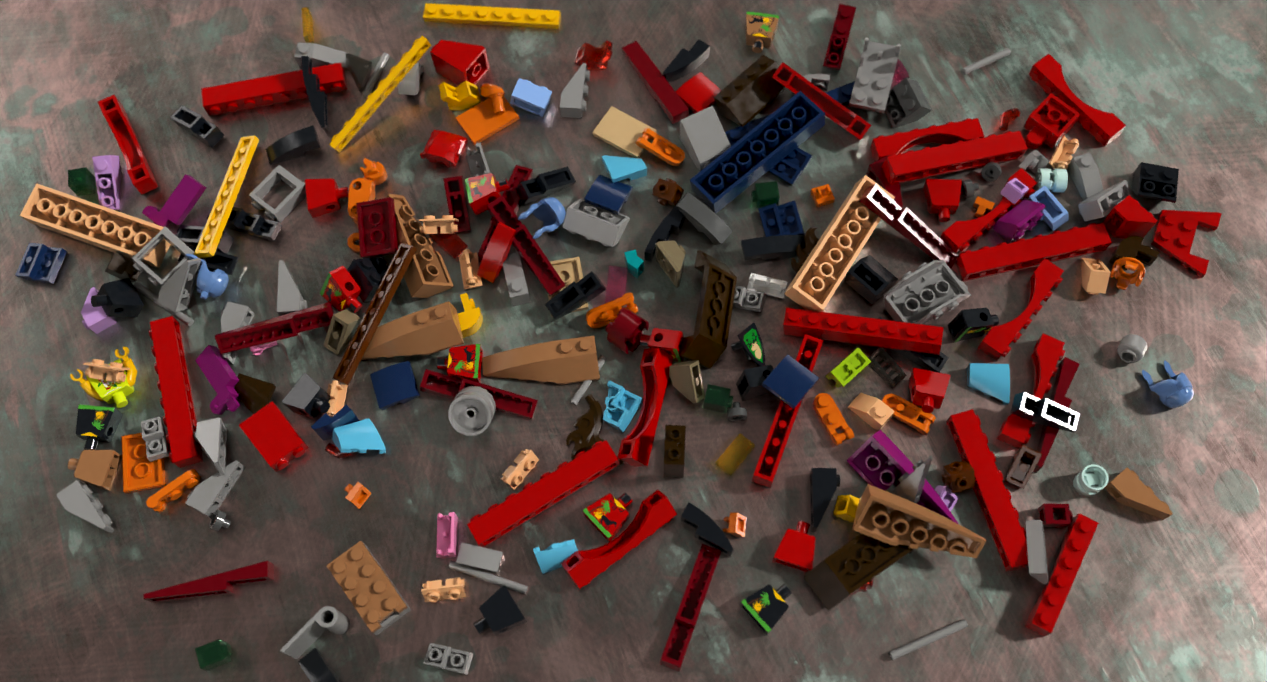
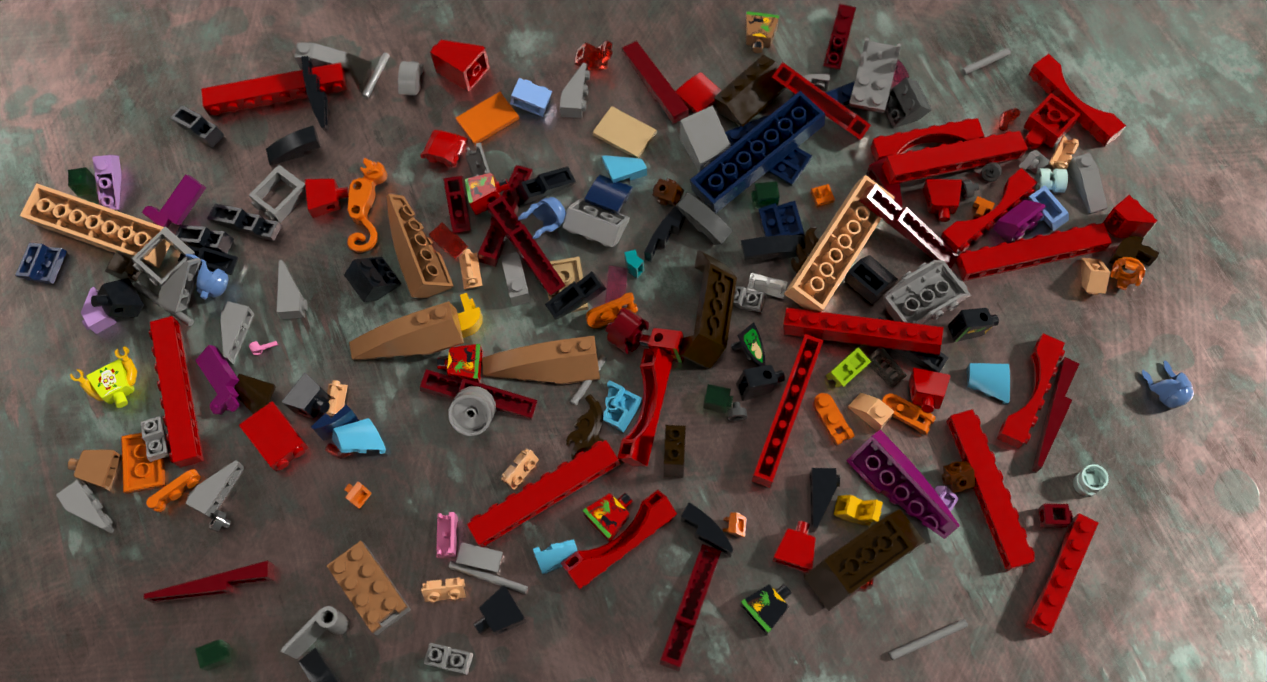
black torso [76,405,123,450] -> none
light nougat hinge [83,359,130,383] -> none
red arch [98,95,158,195] -> none
yellow plate [194,135,259,258] -> none
light grey slope [194,417,227,475] -> none
dark red slope [215,301,334,354] -> none
clear yellow tile [302,7,314,43] -> none
red torso [320,265,363,313] -> none
dark tan slope [323,309,362,356] -> none
yellow plate [329,35,431,153] -> none
reddish brown tile [332,243,417,385] -> none
dark red plate [356,197,398,258] -> none
dark blue slope [370,361,420,410] -> none
light nougat hinge [418,215,459,235] -> none
yellow plate [423,3,561,29] -> none
yellow brick [439,81,481,111] -> none
red slope [477,222,516,283] -> none
orange arm [480,83,506,114] -> none
orange plate [636,128,685,166] -> none
dark tan slope [656,240,686,288] -> none
black slope [663,39,710,83] -> none
dark tan slope [669,360,705,403] -> none
clear yellow tile [715,433,755,476] -> none
dark blue slope [762,354,819,409] -> none
medium nougat wedge [852,484,986,558] -> none
flat silver slope [886,457,932,503] -> none
red arch [978,258,1064,361] -> none
lavender slope [1001,178,1029,204] -> none
reddish brown slope [1005,445,1042,489] -> none
black slope [1010,392,1080,432] -> none
light grey slope [1025,520,1049,584] -> none
light grey slope [1078,180,1133,222] -> none
medium nougat slope [1104,467,1173,520] -> none
light grey head [1117,334,1147,363] -> none
black slope [1132,162,1179,203] -> none
red wing [1151,210,1222,278] -> none

